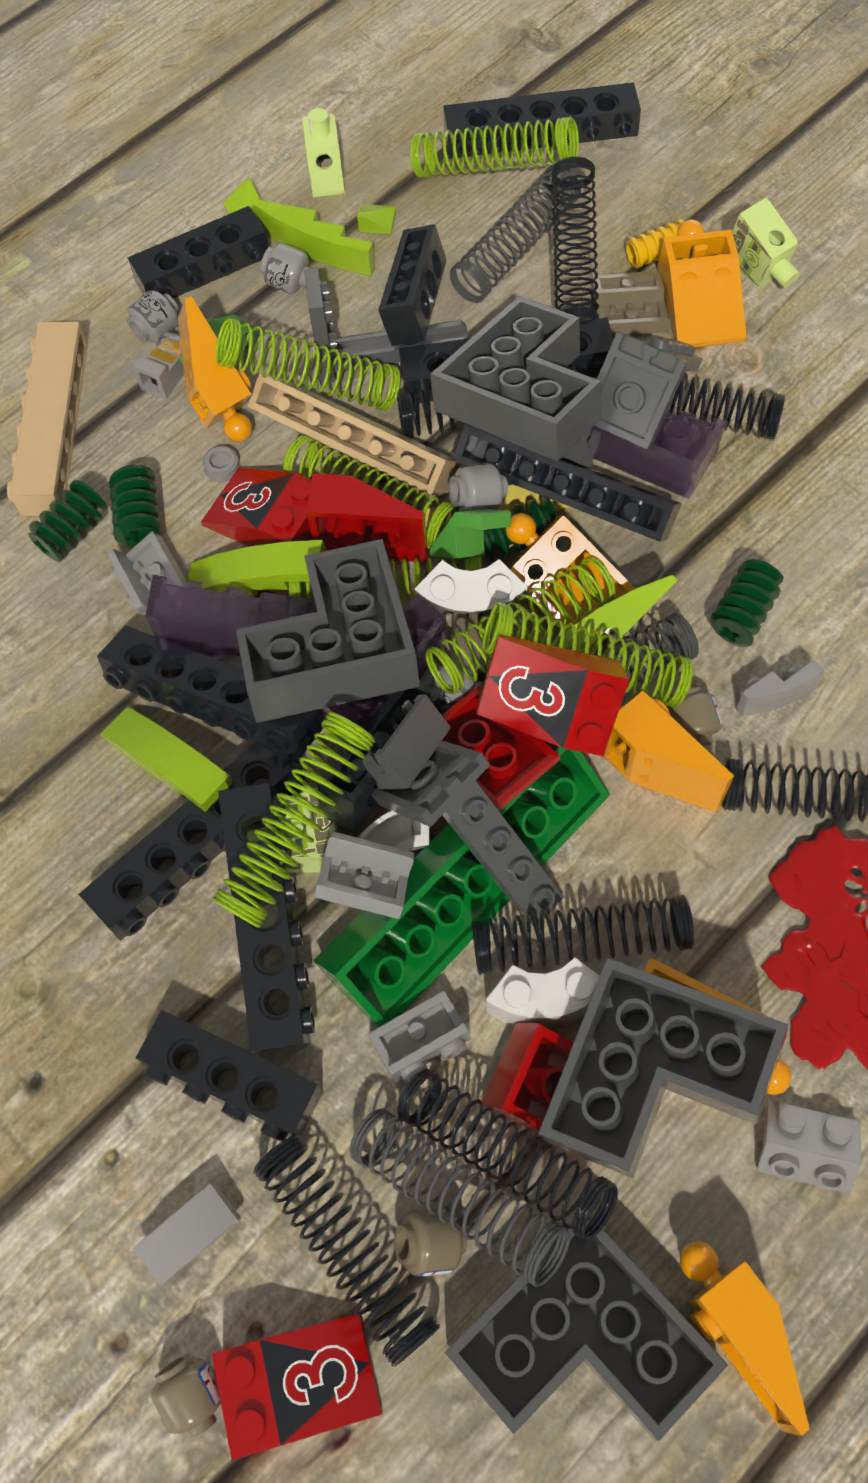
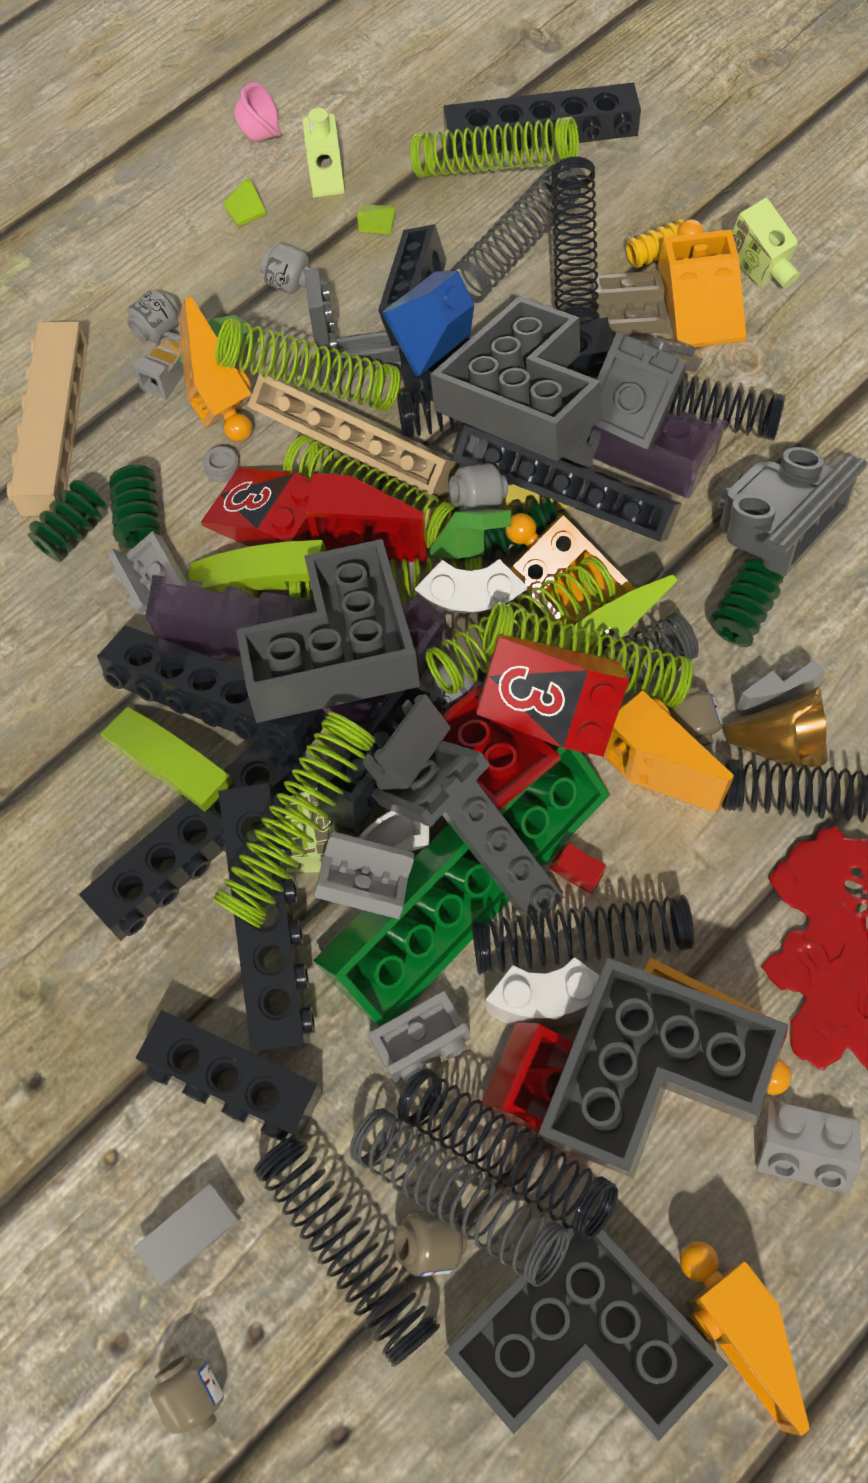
black brick [127,206,269,299] -> none
red slope [212,1315,383,1461] -> none
lime slope [252,199,375,277] -> none
none -> bright pink helmet [234,82,282,142]
none -> blue slope [382,271,474,376]
none -> red piece [548,843,606,895]
none -> dark grey brick [718,447,867,576]
none -> pearl gold hat [725,687,828,768]

